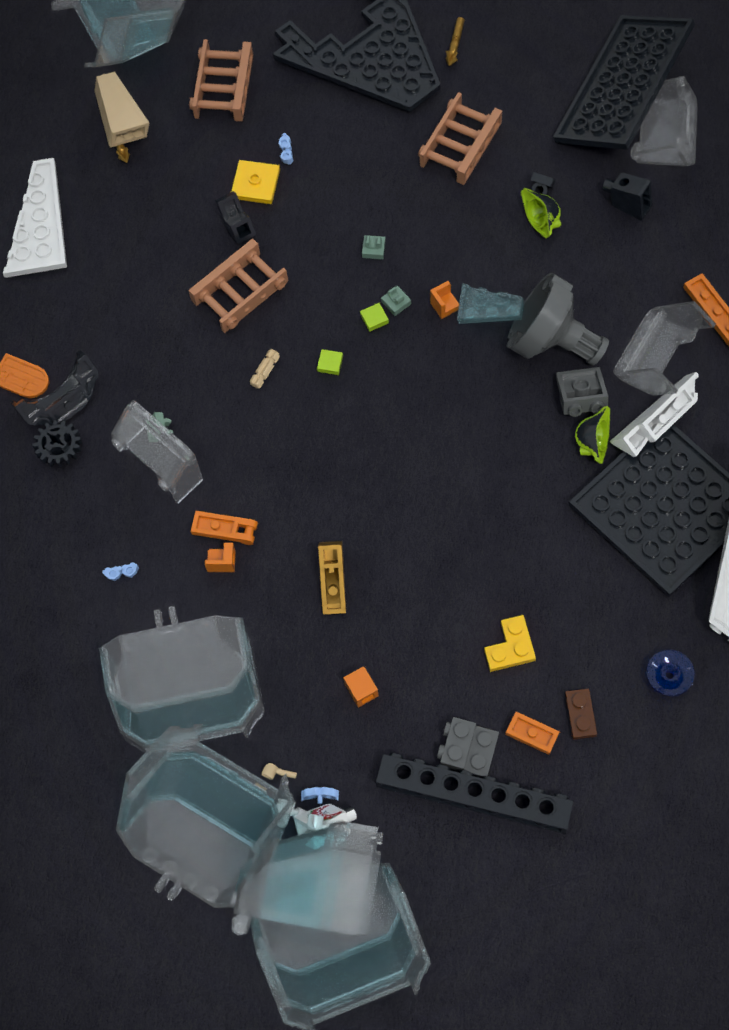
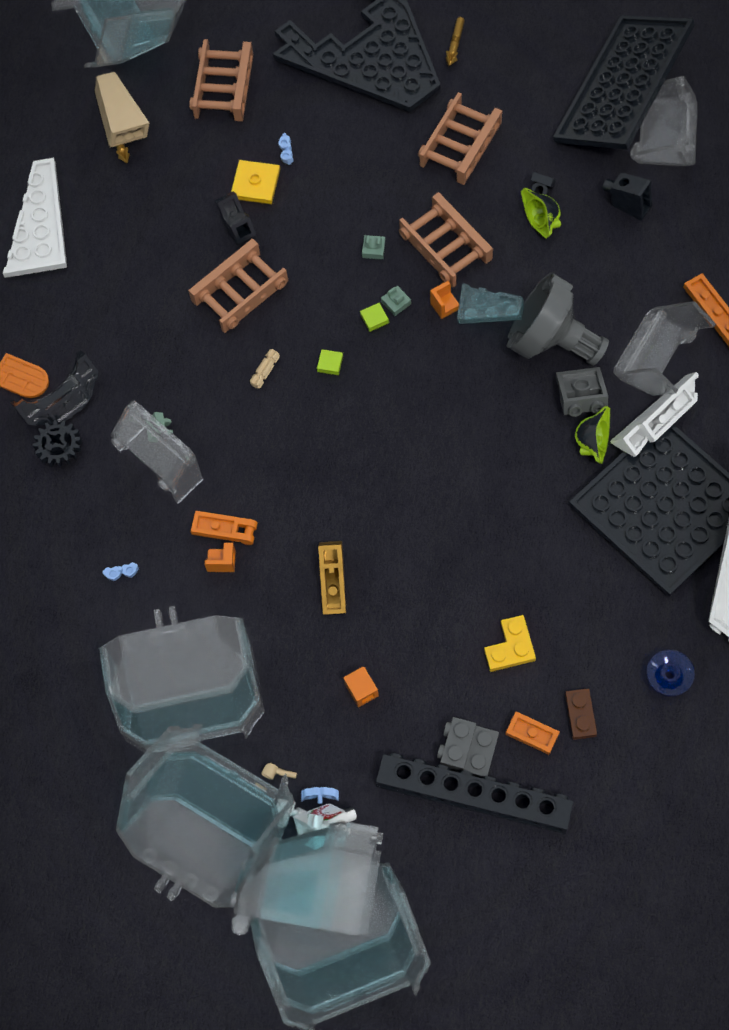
none -> nougat fence [399,192,493,287]

